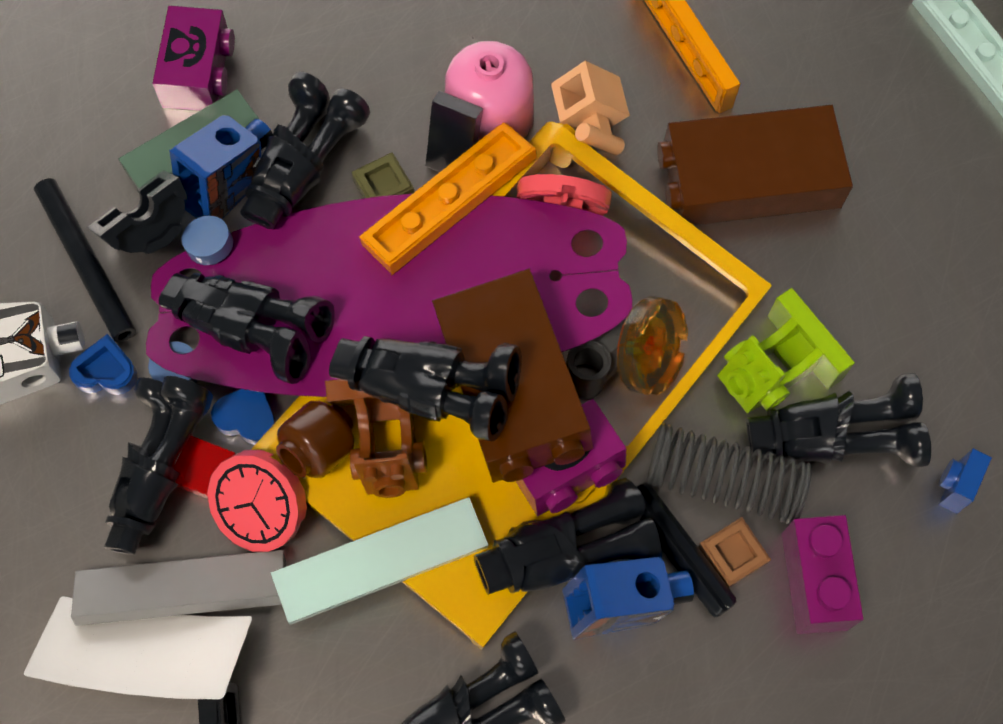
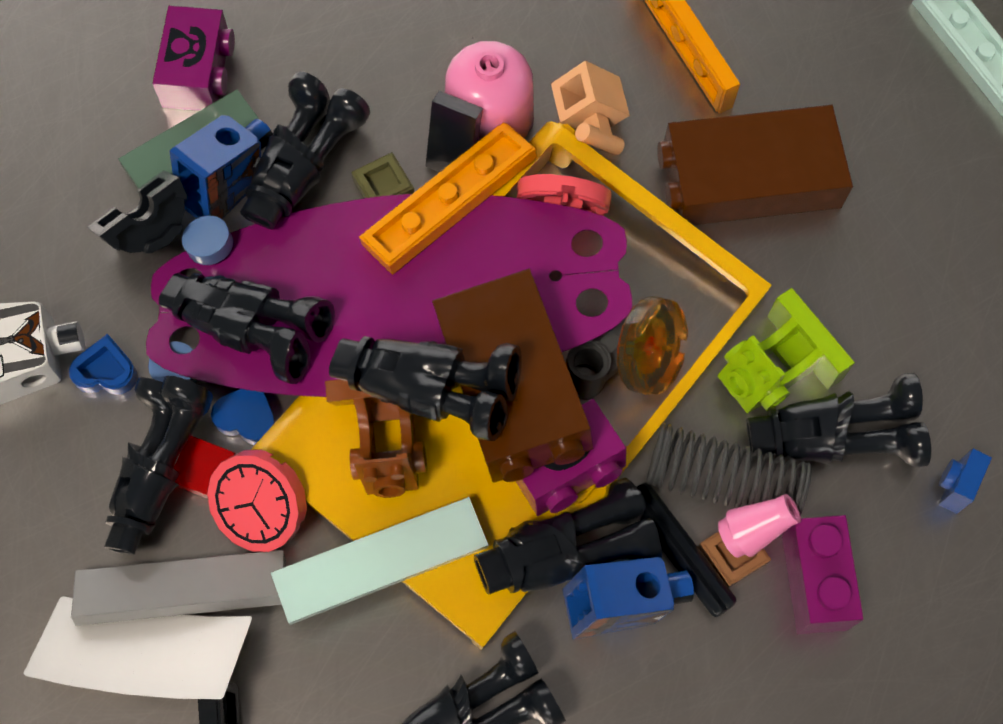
black piece [34,178,136,343] -> none
reddish brown head [276,401,354,478] -> none
none -> bright pink cone [718,494,801,558]

